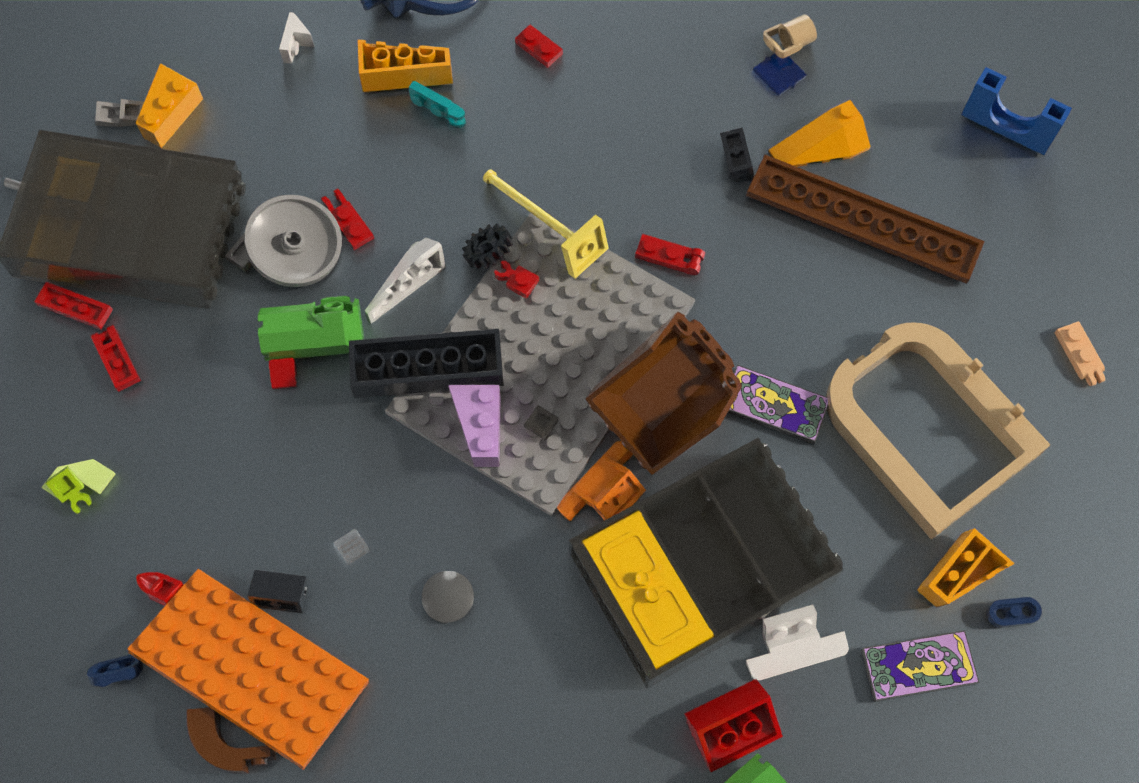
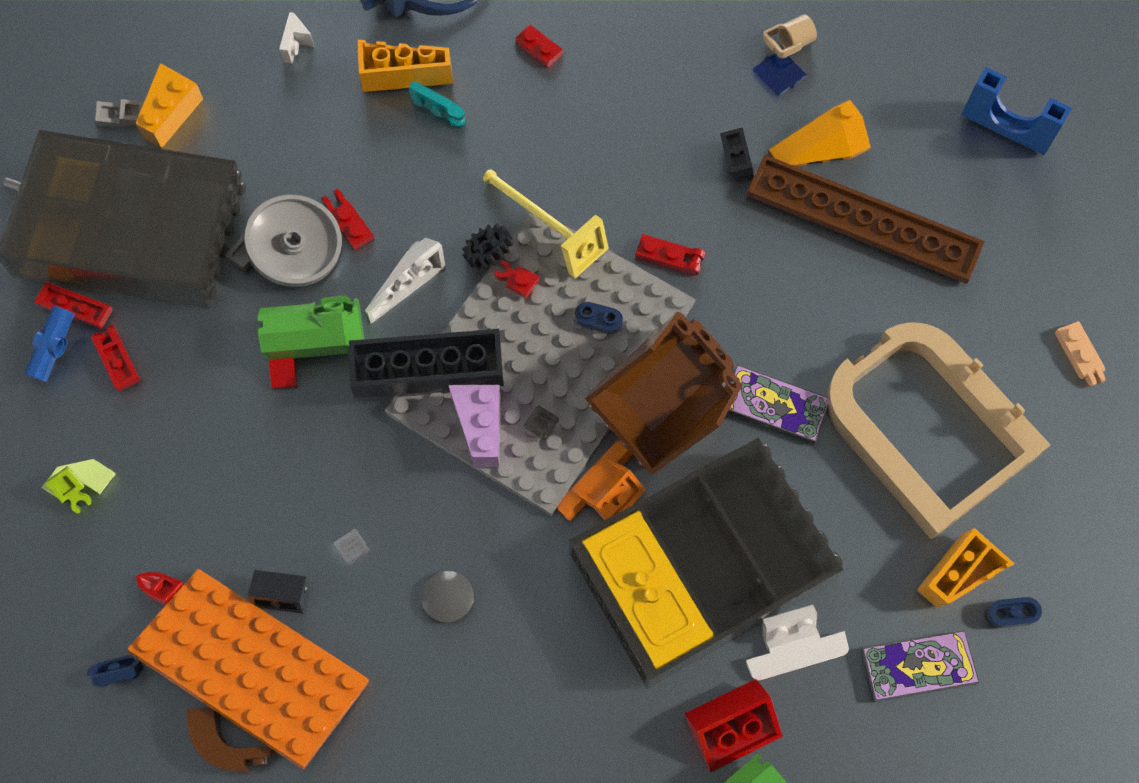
none -> blue piece [24,306,75,382]
none -> dark blue plate [575,302,623,334]

